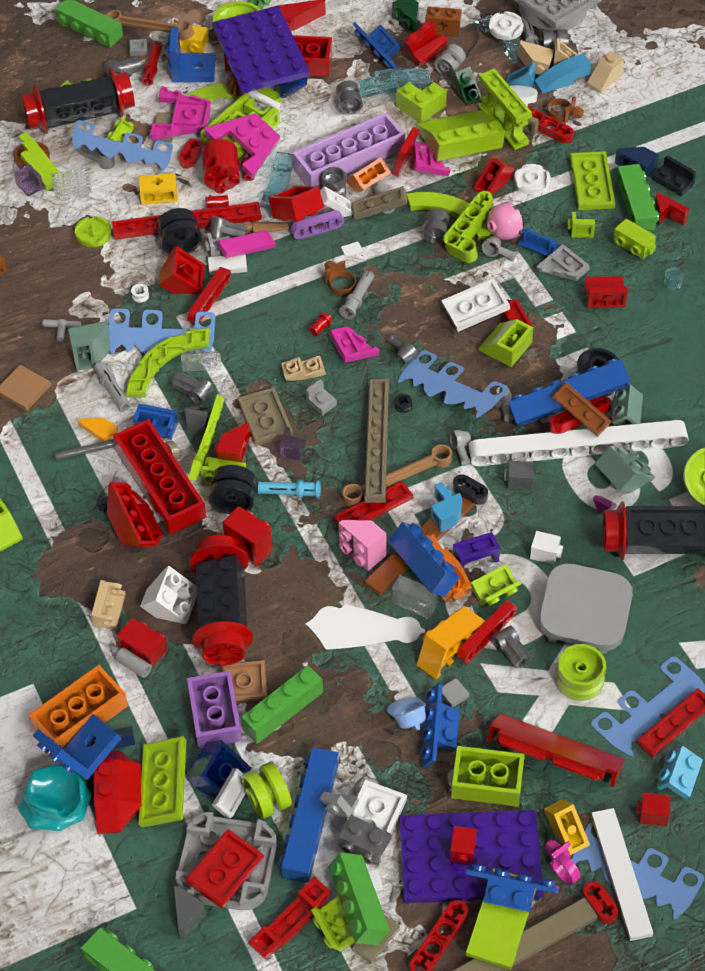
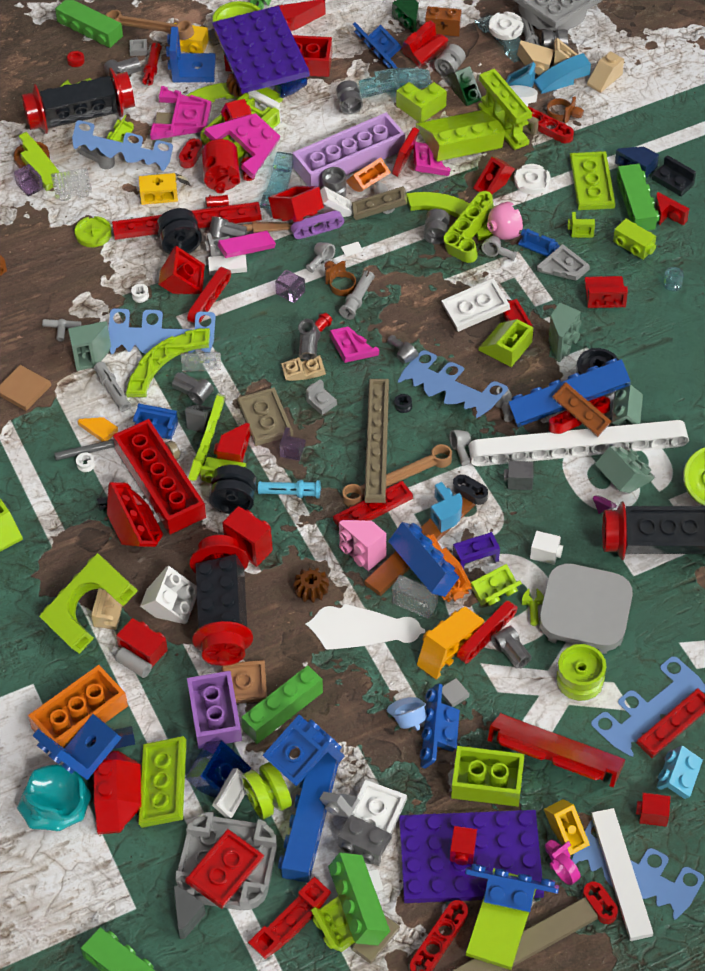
none -> lime arch [39,553,138,654]
none -> red tile [67,51,85,67]
none -> white bush [76,452,95,472]
none -> red brick [221,99,251,122]
none -> blue bracket [262,715,345,786]
none -> clear purple panel [275,270,305,303]
none -> reddish brown gear [293,566,329,603]
none -> flat silver piece [298,319,321,361]
none -> light grey bar [306,242,335,273]
none -> lime bar [522,589,544,626]
none -> sand green slope [548,303,582,362]

